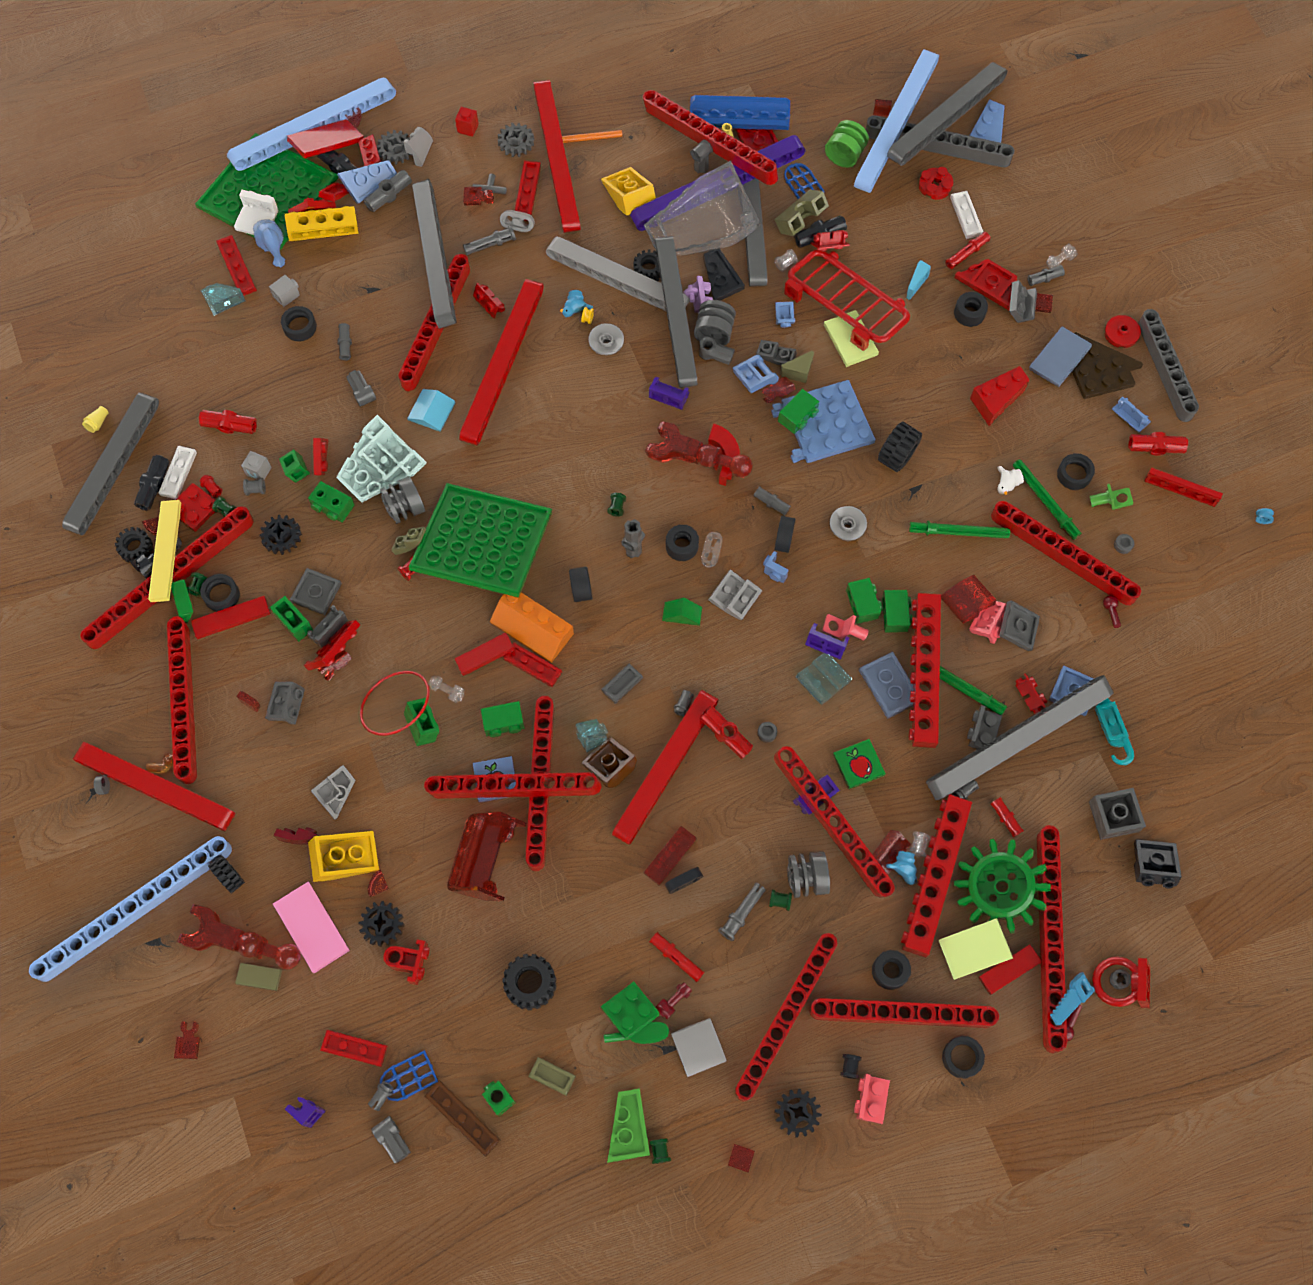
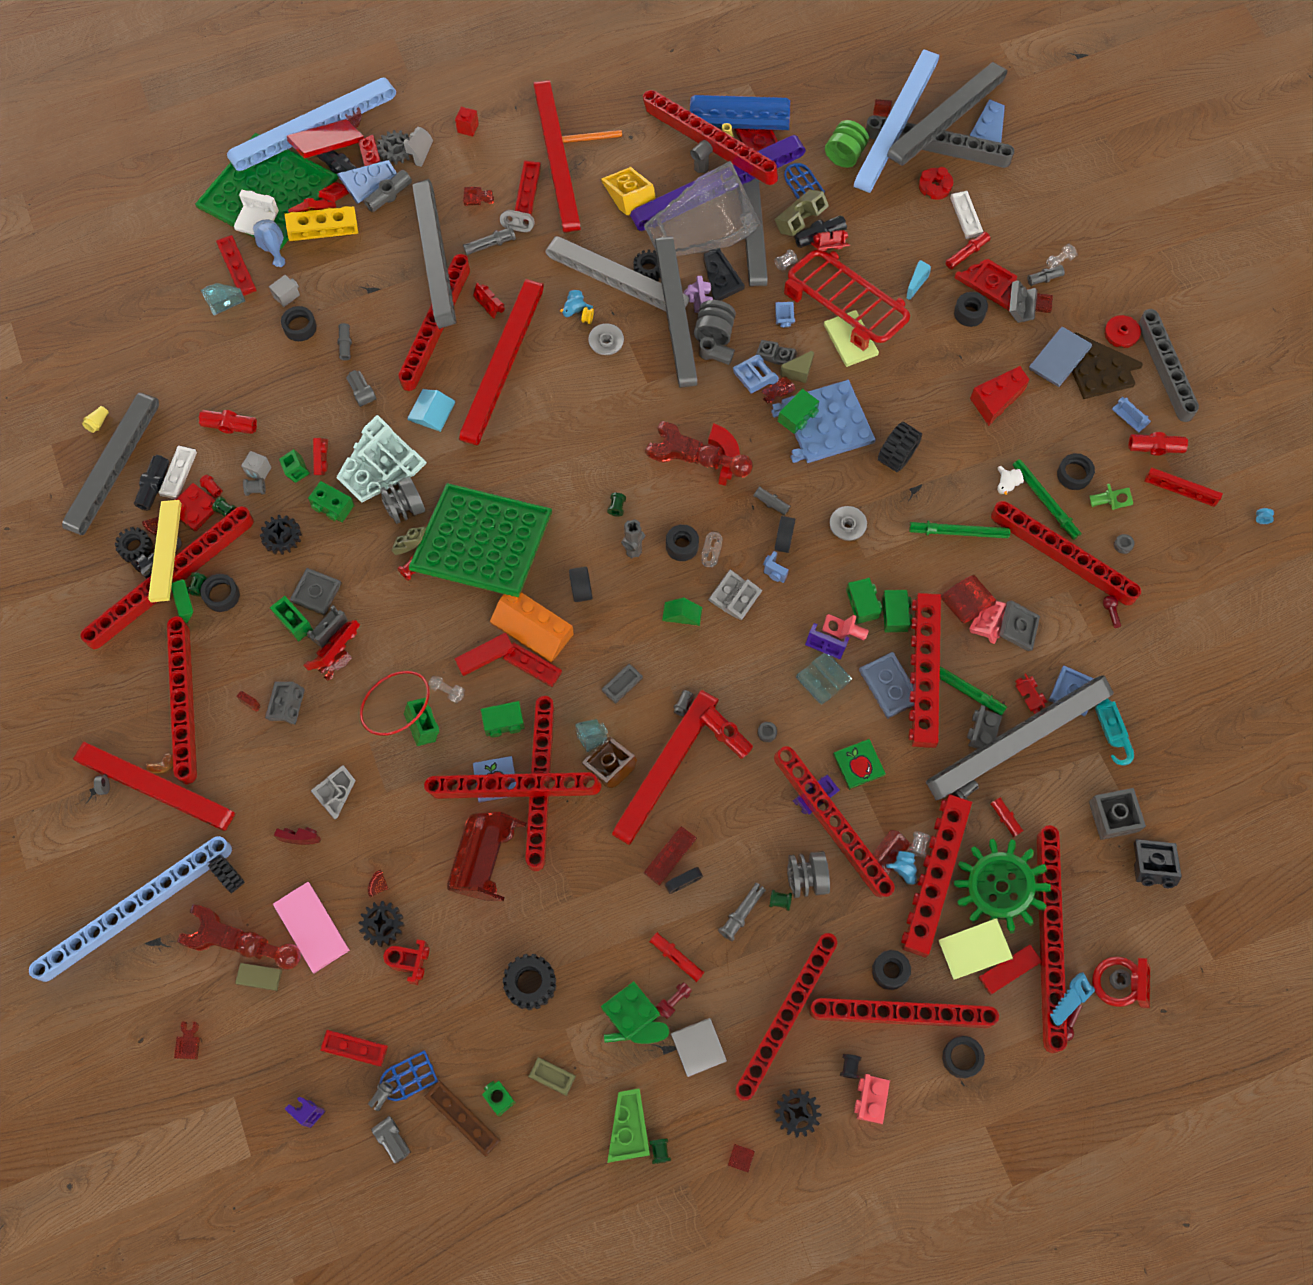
red tile [191,596,271,640] -> none
yellow slope [308,831,379,882] -> none
dark grey piece [472,174,507,194] -> none
dark grey gear [498,123,534,157] -> none
dark purple hinge [649,377,690,410] -> none

